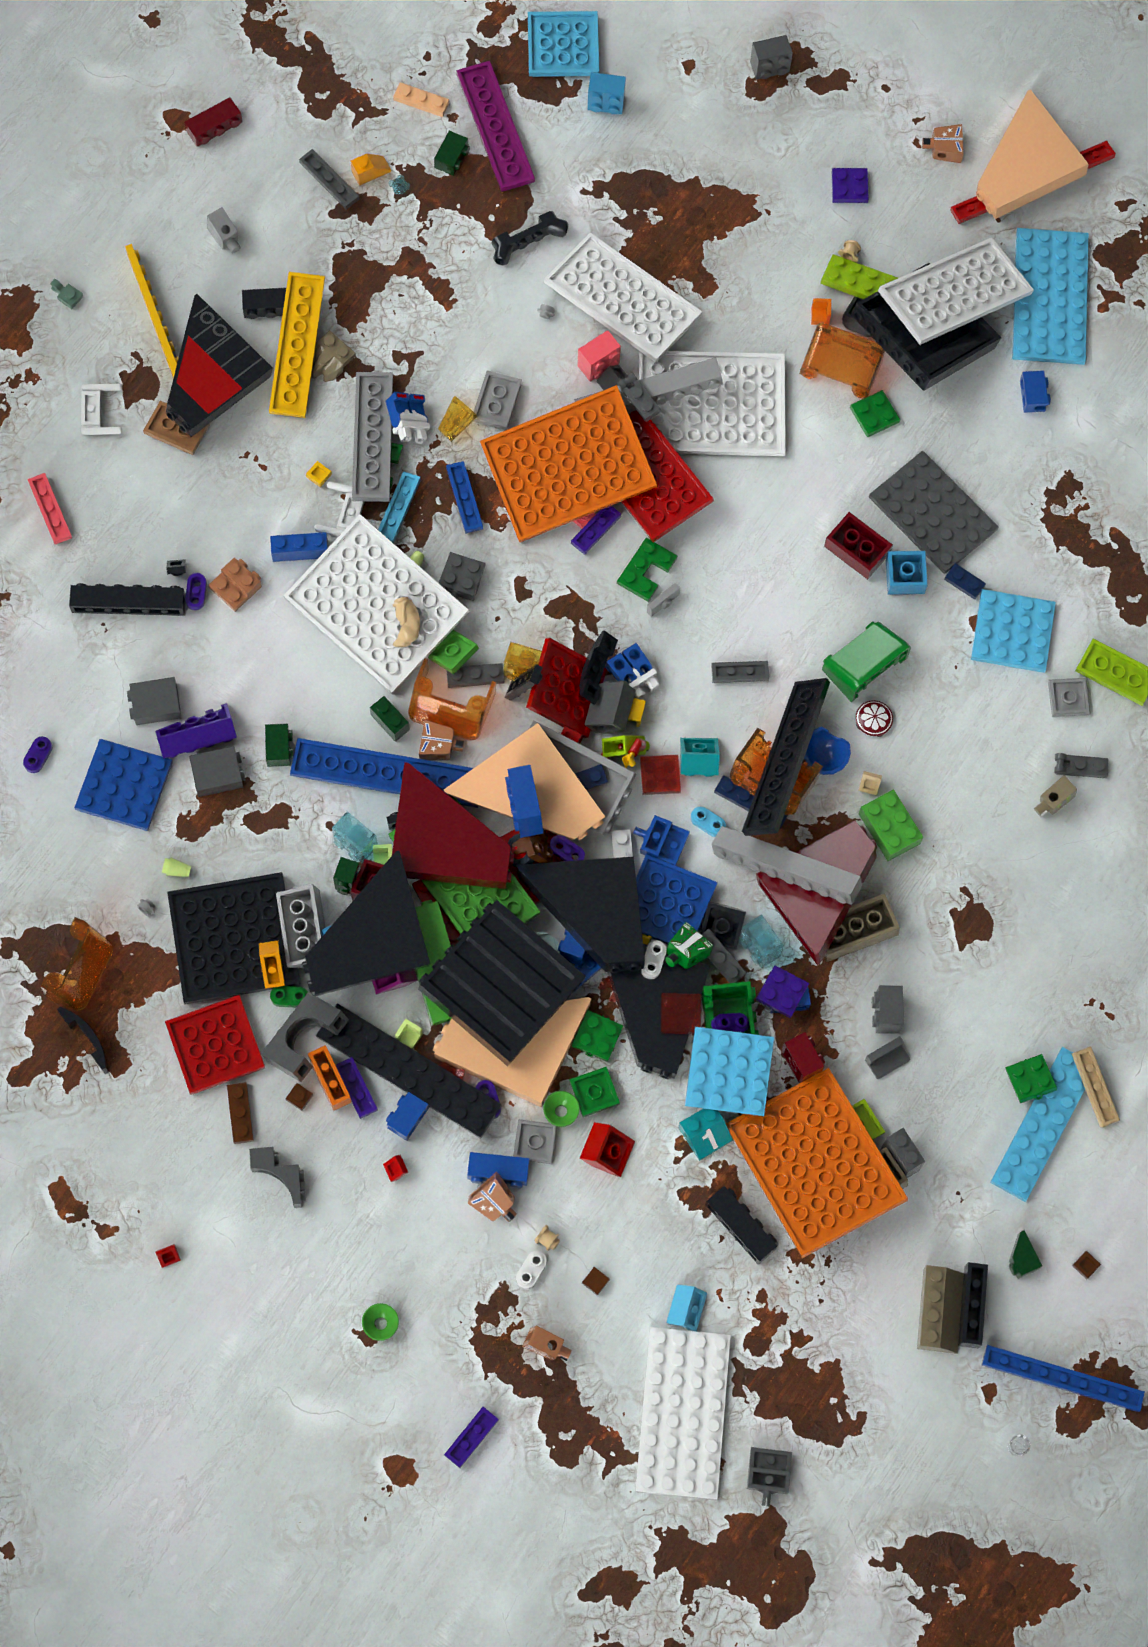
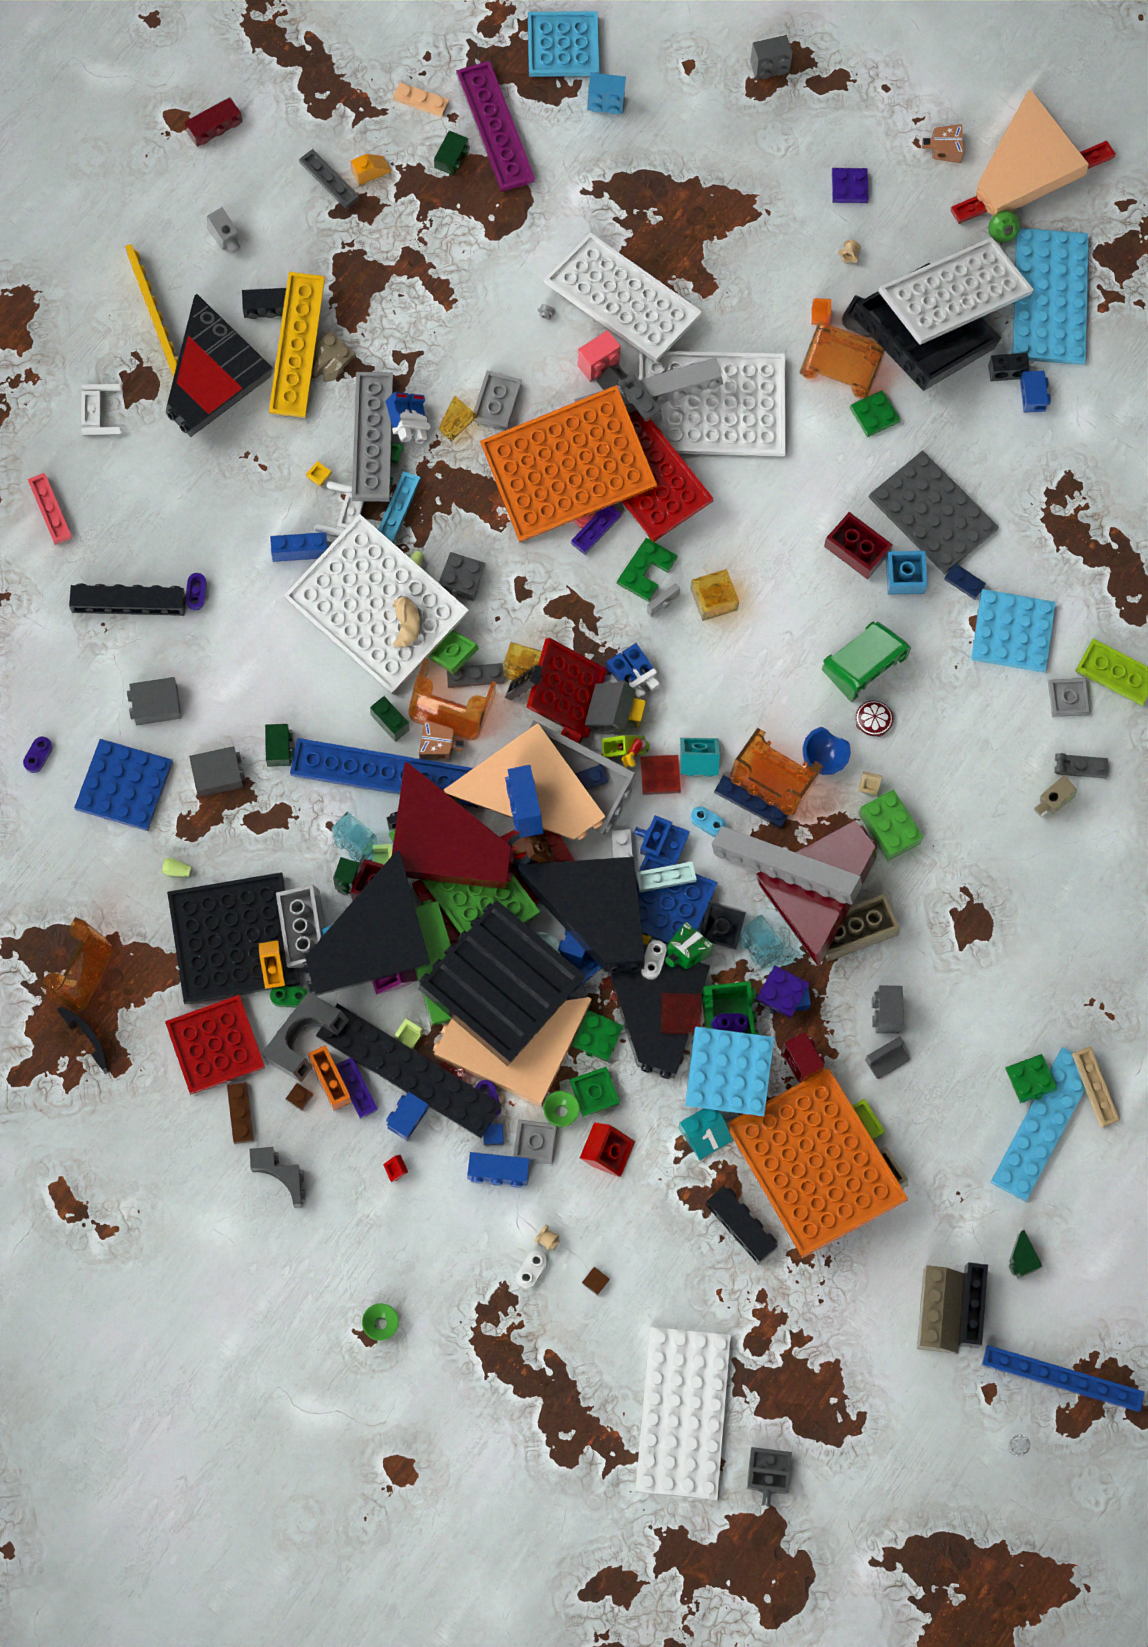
sand green plate [50,278,83,309] -> none
light grey plate [137,899,155,916] -> none
medium nougat plate [143,401,210,455] -> none
dark purple wedge [155,703,237,758] -> none
red slope [155,1244,181,1268] -> none
black plate [166,559,187,576] -> none
nougat plate [208,557,262,612] -> none
clear light blue plate [389,175,410,195] -> none
dark purple plate [444,1407,499,1468] -> none
blue plate [446,461,483,534] -> none
nougat torso [468,1172,517,1222] -> none
black plate [491,211,568,265] -> none
nougat torso [522,1325,572,1361] -> none
dark purple plate [550,835,585,861] -> none
black slope [579,630,618,705] -> none
medium azure panel [667,1285,707,1332] -> none
dark grey plate [702,929,747,983] -> none
dark grey plate [711,661,769,683] -> none
black plate [742,678,830,836] -> none
lime plate [820,254,898,299] -> none
dark grey brick [881,1128,925,1178] -> none
reddish brown tile [1072,1251,1101,1280] -> none
none -> blue tile [483,1124,503,1145]
none -> light aqua plate [636,862,697,893]
none -> clear yellow brick [690,569,739,621]
none -> bright green piece [988,210,1020,243]
none -> black brick [988,353,1030,382]

